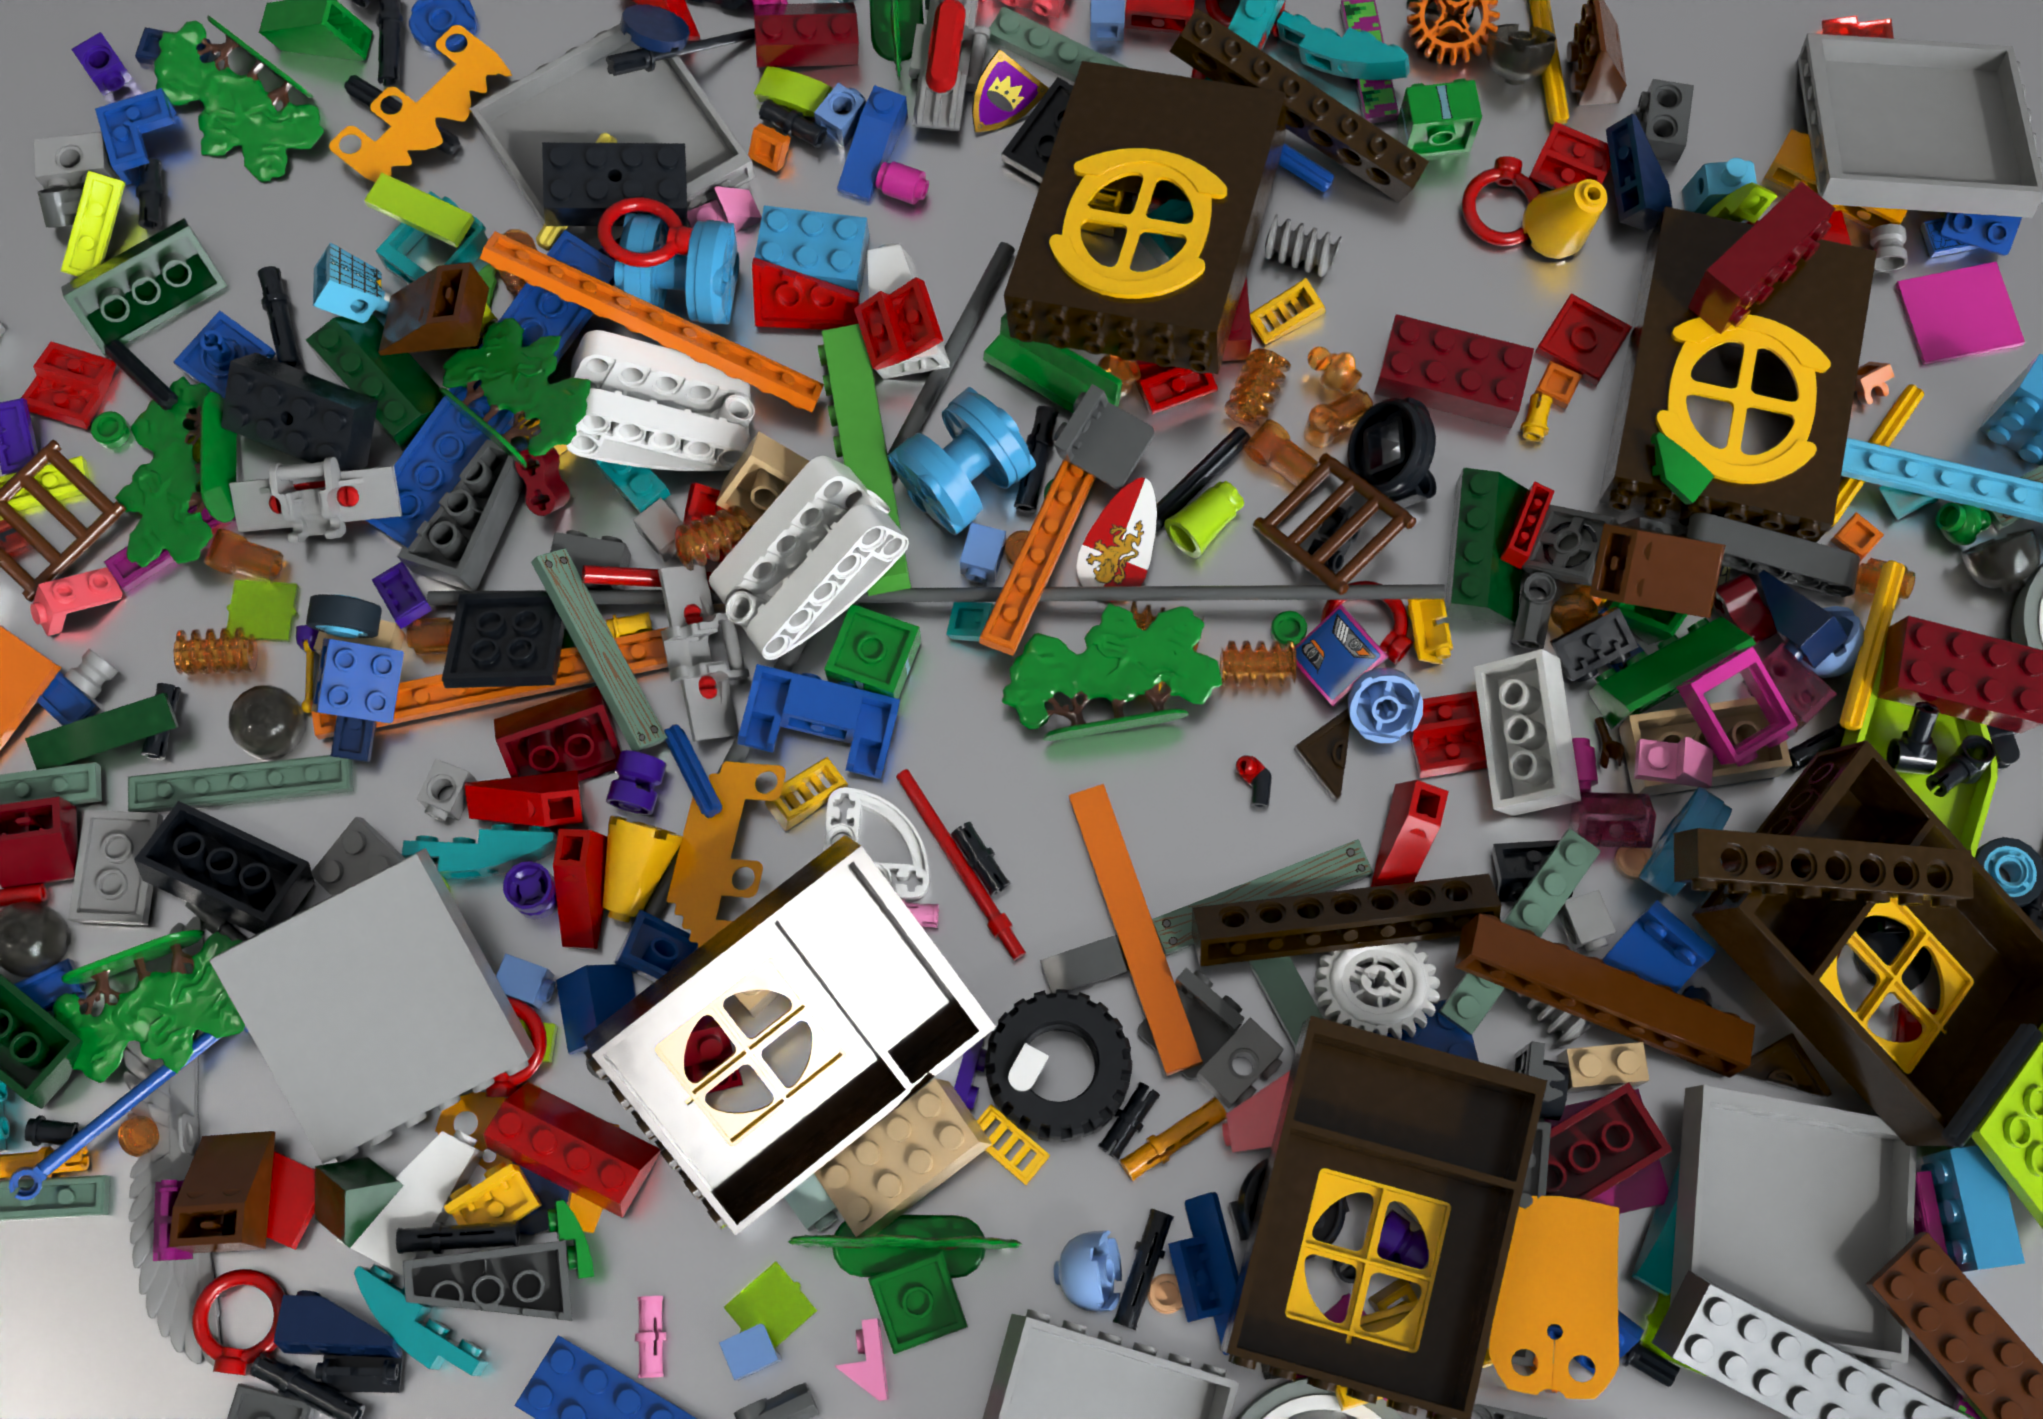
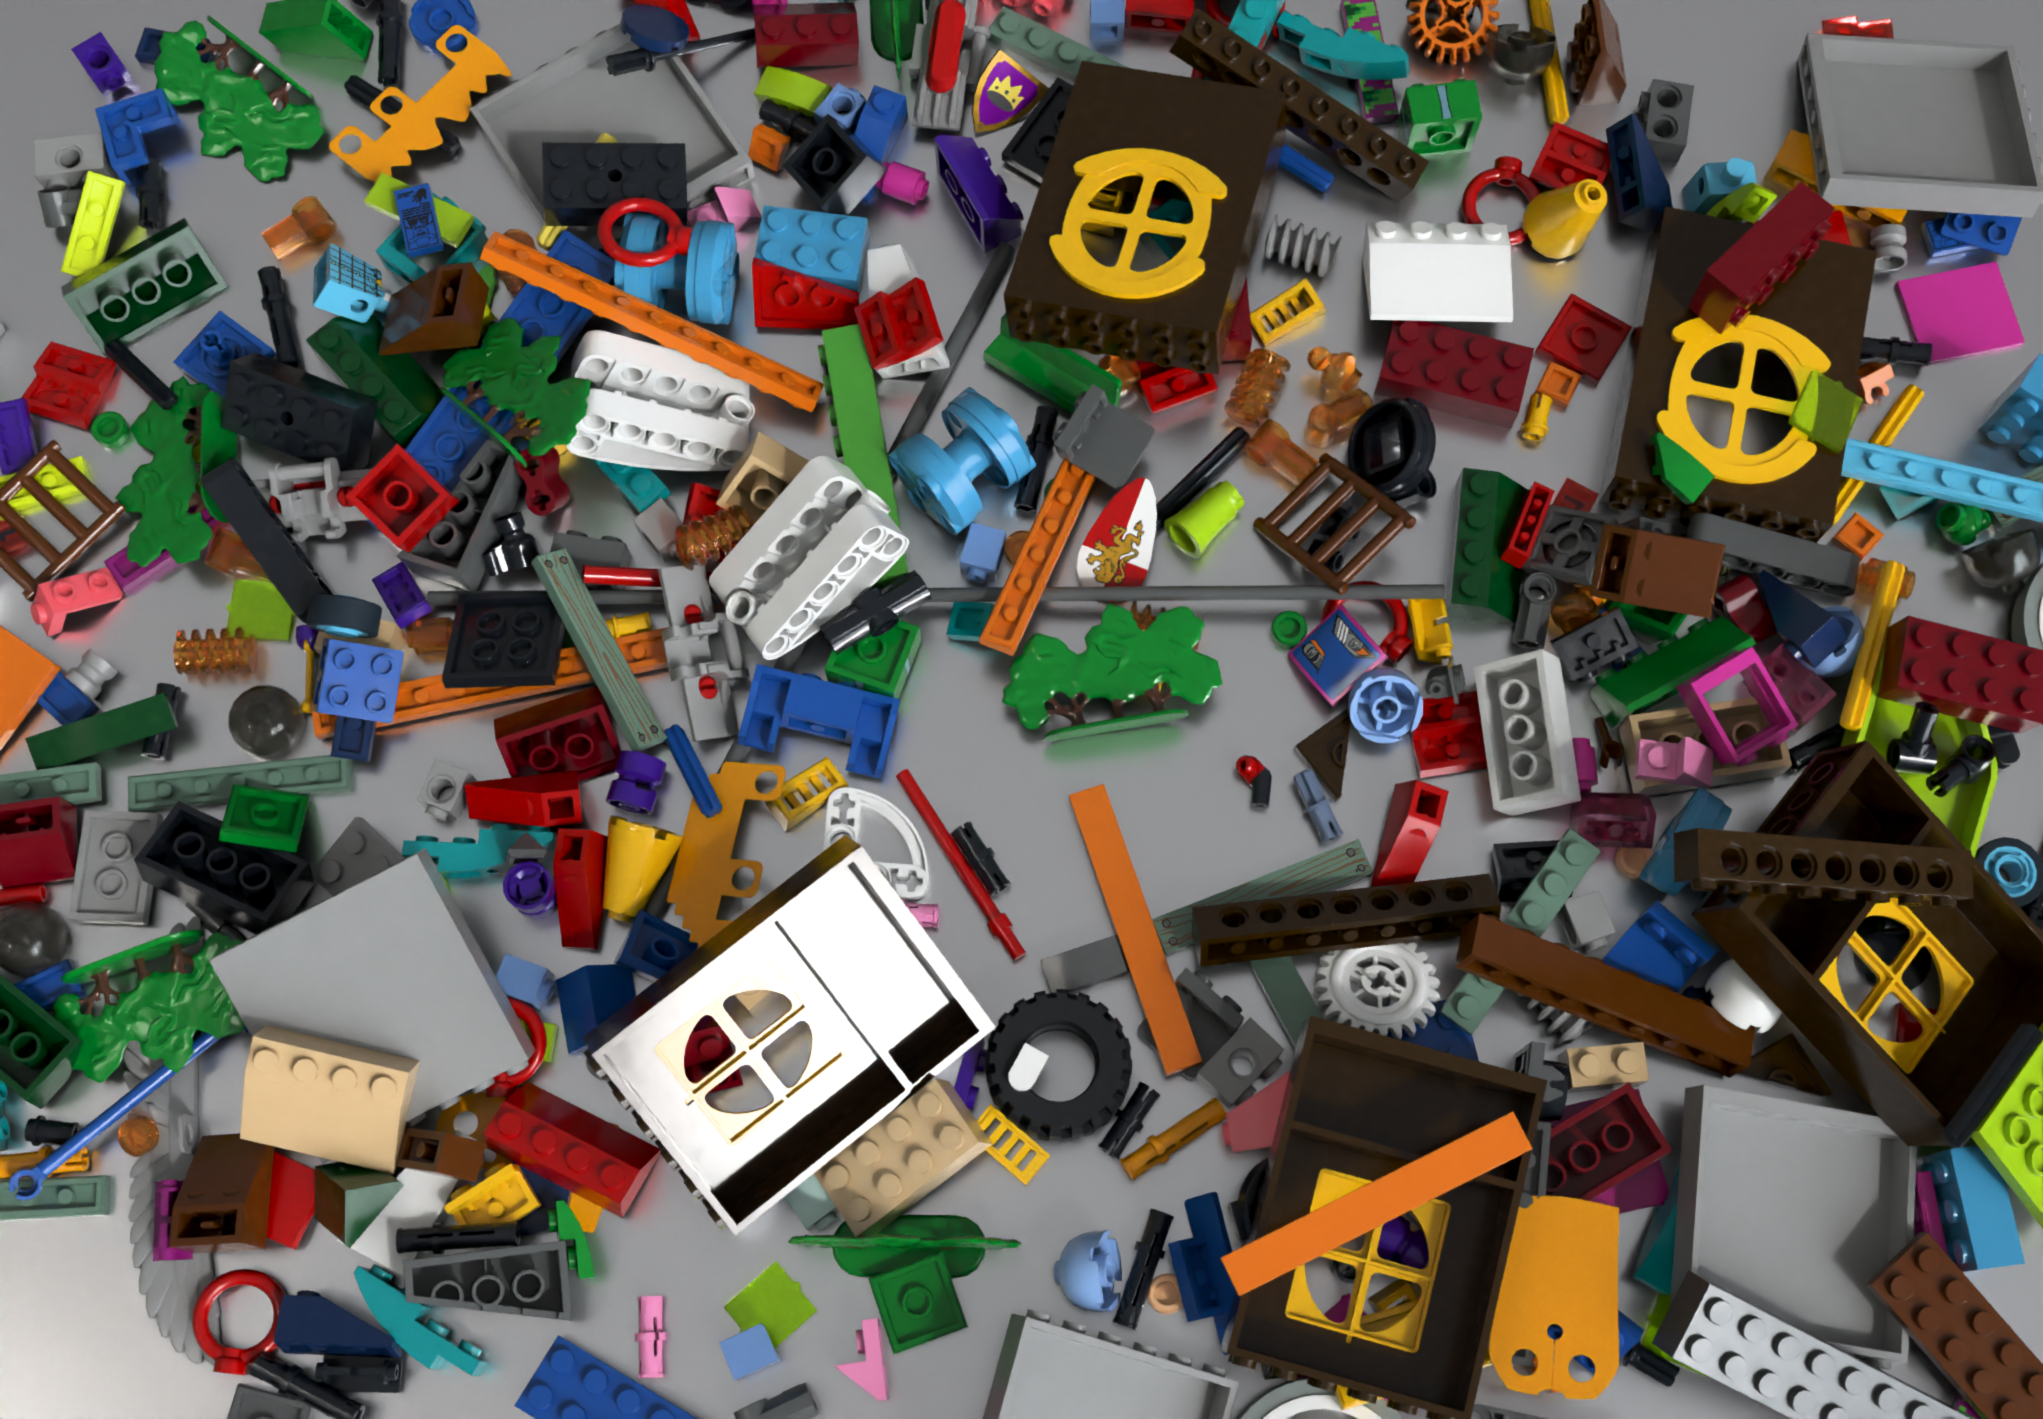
clear orange piece [1220,640,1296,687] -> none
none -> black beam [200,457,333,623]
none -> green tile [219,784,309,853]
none -> tan slope [240,1025,420,1174]
none -> clear orange piece [261,196,337,261]
none -> red brick [345,444,460,553]
none -> blue tile [394,183,445,258]
none -> reddish brown slope [396,1128,486,1182]
none -> black piece [483,512,540,576]
none -> dark grey slope [505,832,547,865]
none -> black brick [783,114,888,215]
none -> black piece [820,570,932,655]
none -> dark purple slope [934,135,1024,253]
none -> orange tile [1220,1112,1533,1296]
none -> sand blue axle [1293,769,1344,843]
none -> white slope [1362,221,1514,322]
none -> dark grey hinge [1425,656,1466,704]
none -> clear red tile [1552,478,1599,512]
none -> white cylinder [1705,959,1782,1033]
none -> clear neon green piece [1788,369,1864,453]
none -> black pin [1860,337,1932,366]

